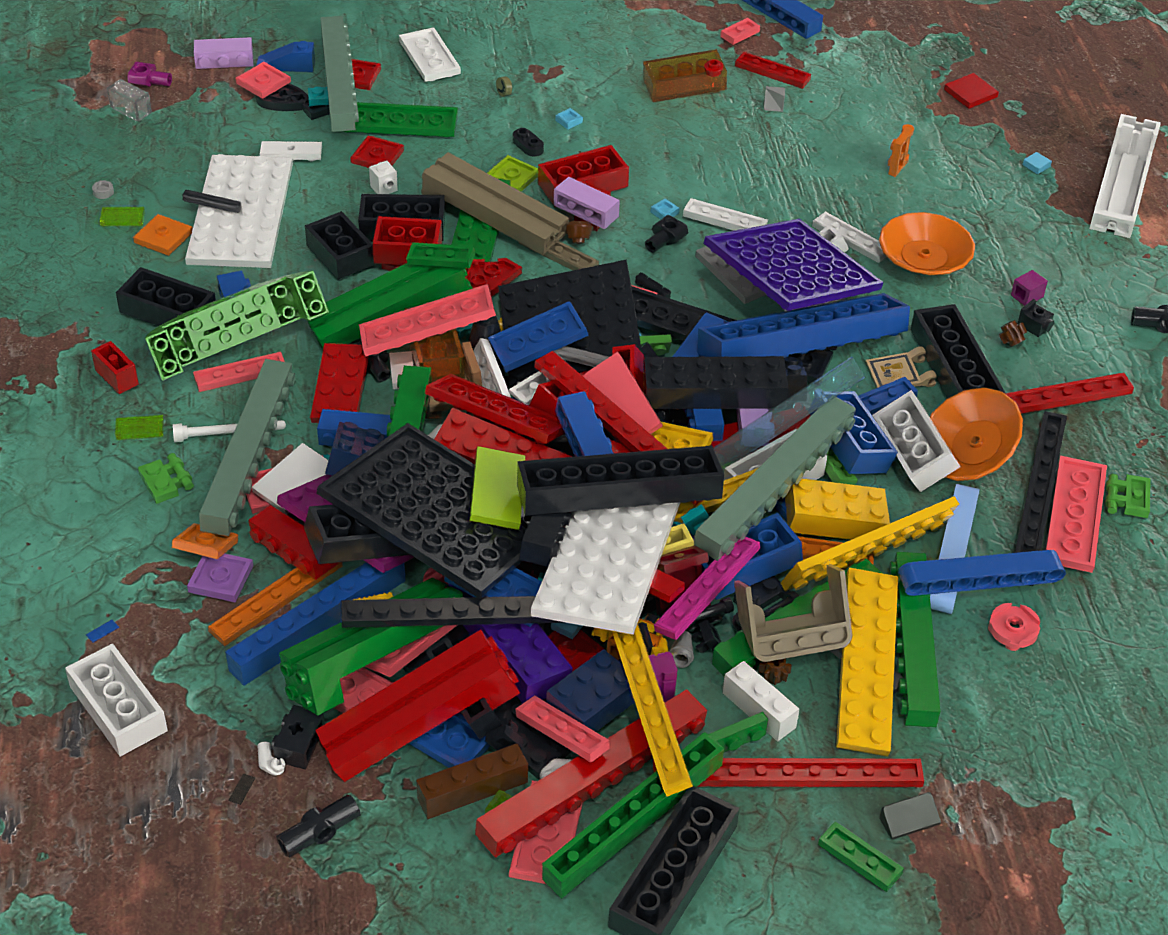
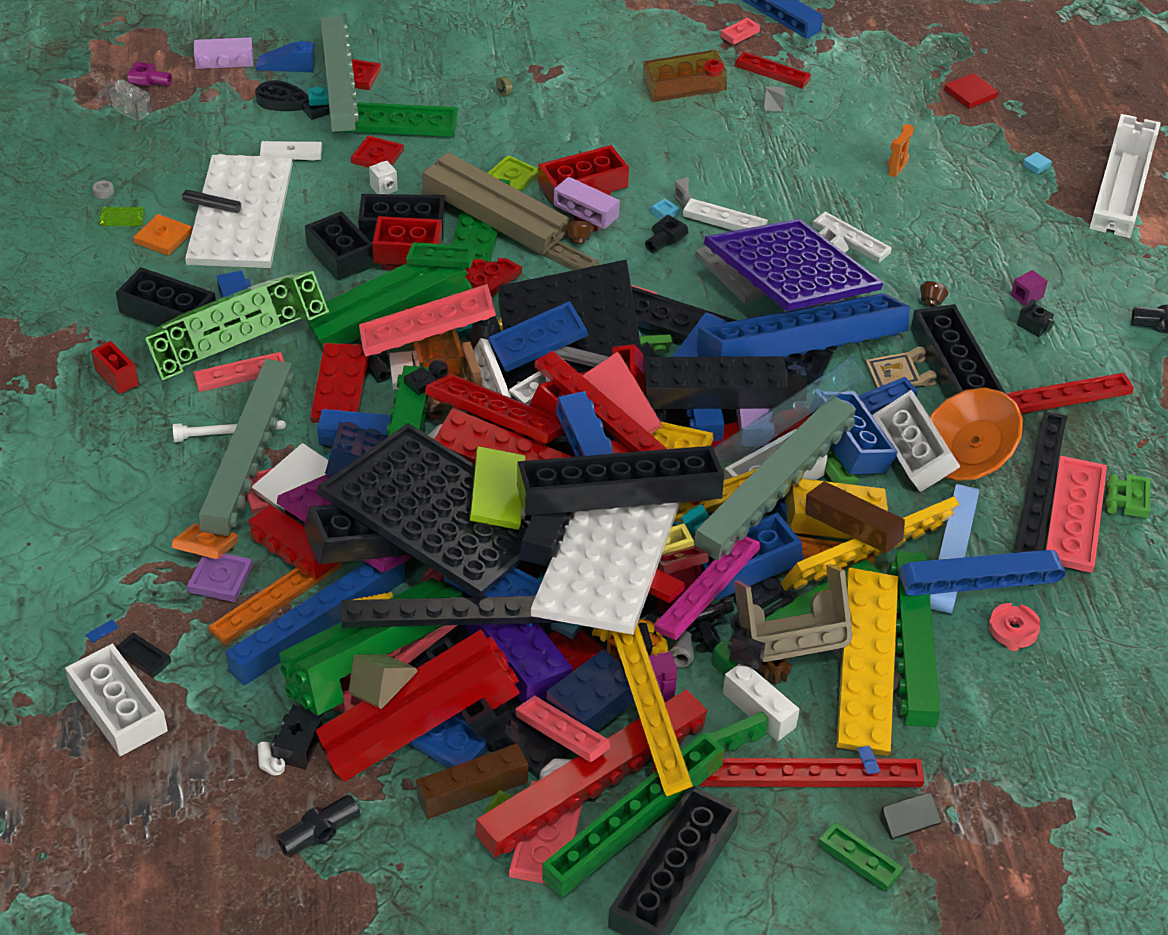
clear neon green tile [115,415,164,440] -> none
bright green plate [138,453,194,504] -> none
clear smoke piece [229,774,256,805] -> none
coral tile [235,62,291,99] -> none
white plate [399,28,461,82] -> none
black plate [513,128,544,157] -> none
medium azure tile [555,108,583,130] -> none
black axle [635,272,671,298] -> none
orange dish [879,212,975,275] -> none
reddish brown gear [999,320,1027,347] -> none
none -> black tile [116,632,171,678]
none -> dark tan slope [349,654,418,709]
none -> black plate [404,360,448,396]
none -> light grey slope [674,177,693,208]
none -> black bracket [728,627,766,670]
none -> reddish brown brick [805,481,905,554]
none -> blue piece [857,746,880,775]
none -> reddish brown cone [920,281,949,307]

